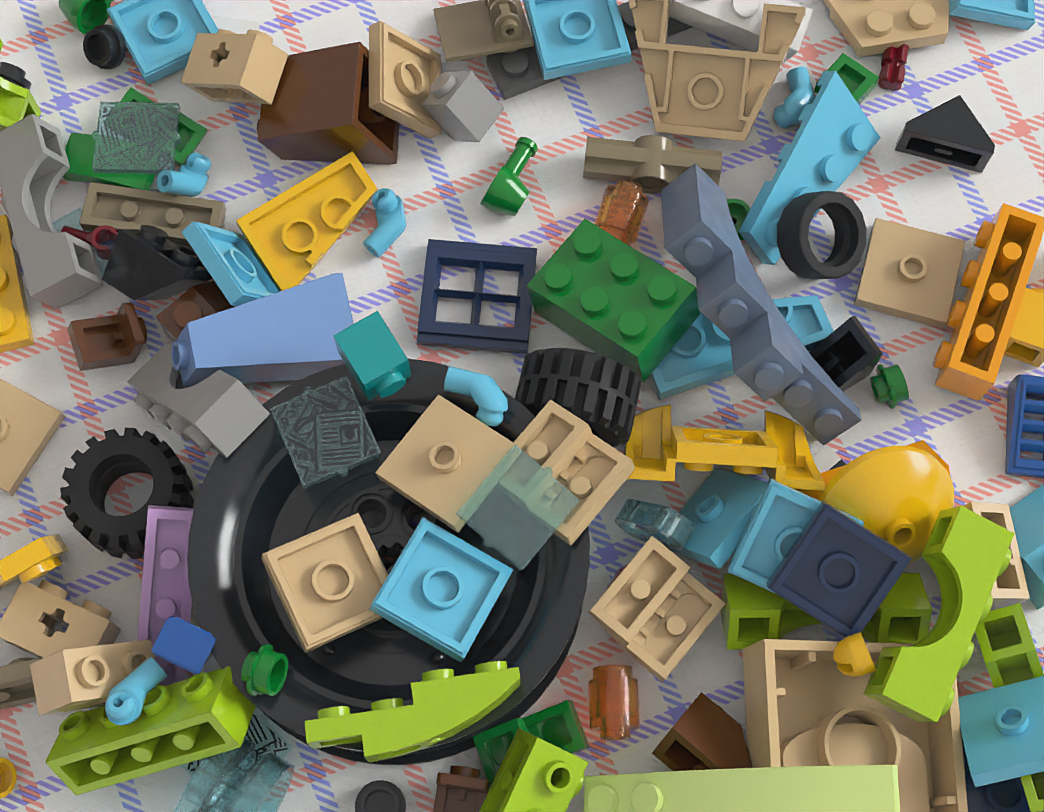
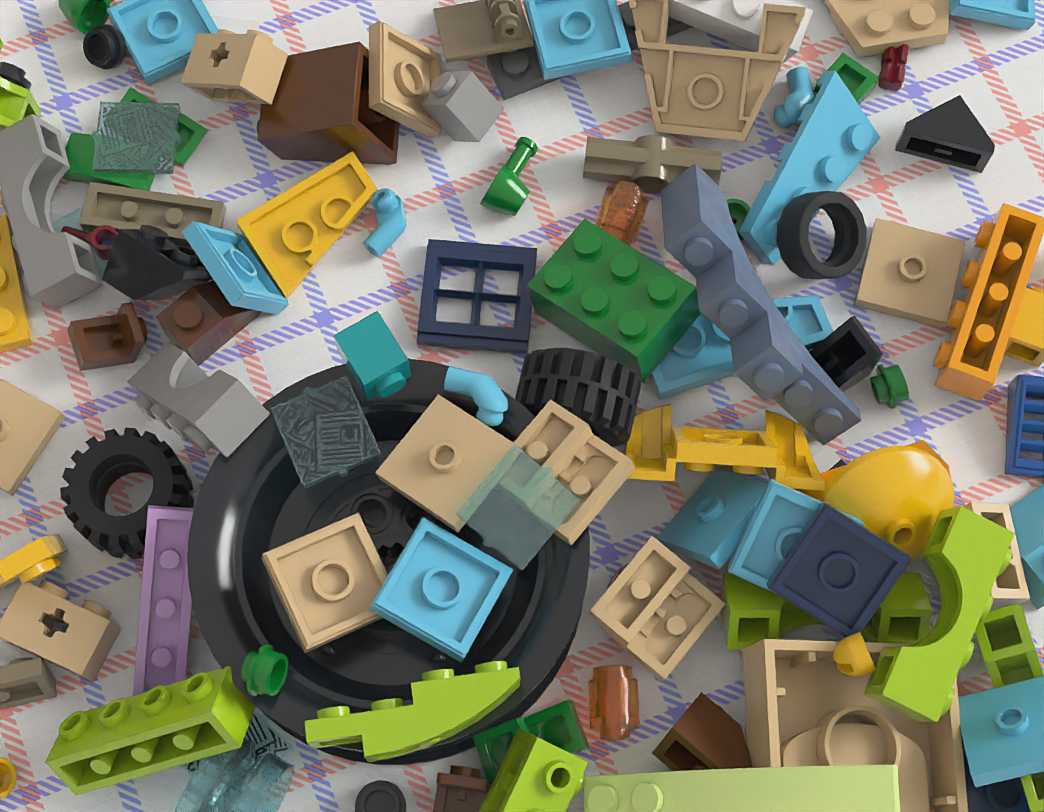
tan brick [30,639,160,716] -> none
medium azure arm [105,656,167,726] -> none
blue slope [151,616,217,675] -> none
medium azure arm [157,152,211,197] -> none
medium blue slope [171,273,354,387] -> none
clear light blue beam [614,499,695,550] -> none

